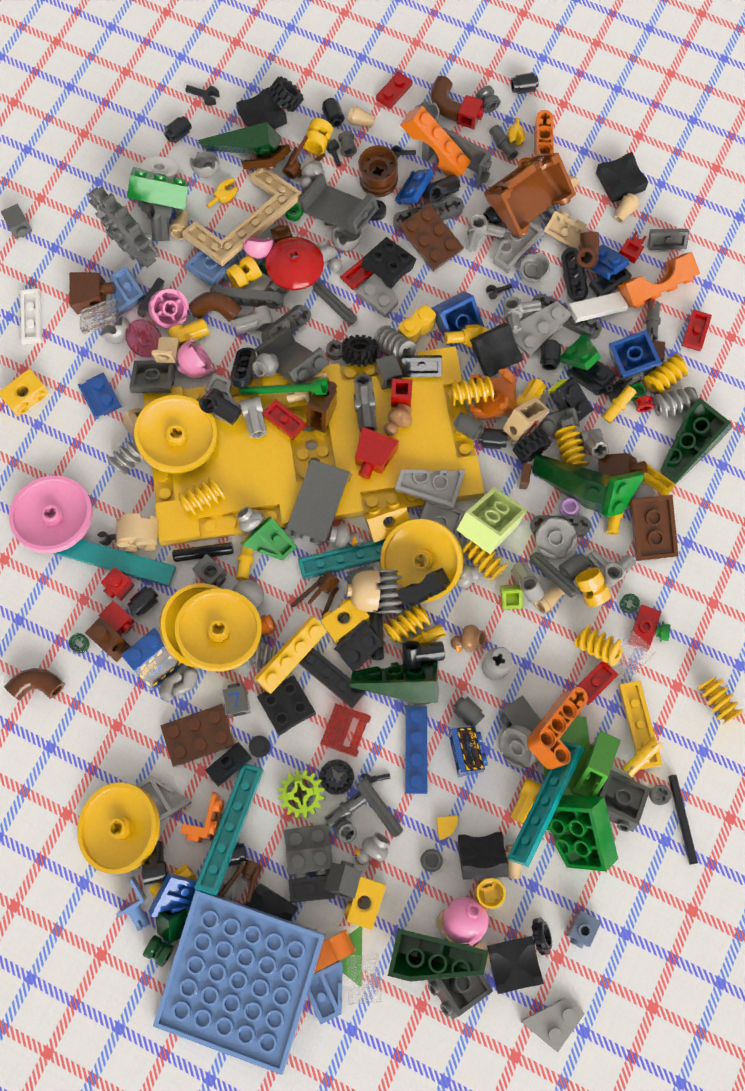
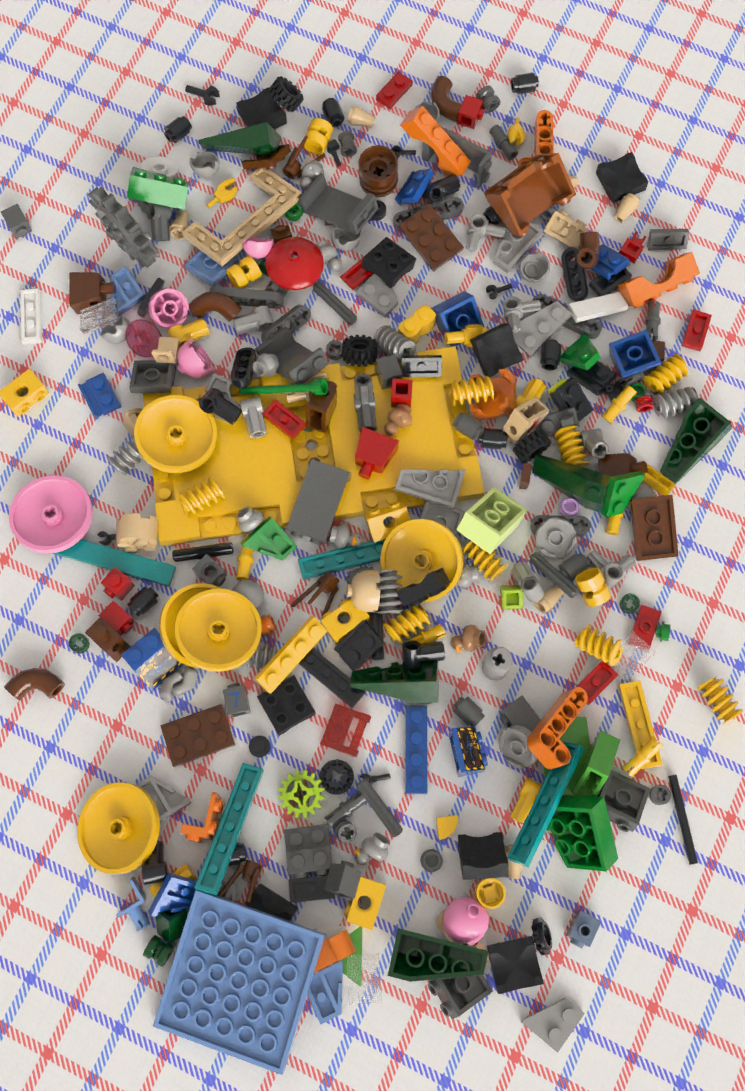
black plate [205,742,252,787] -> none

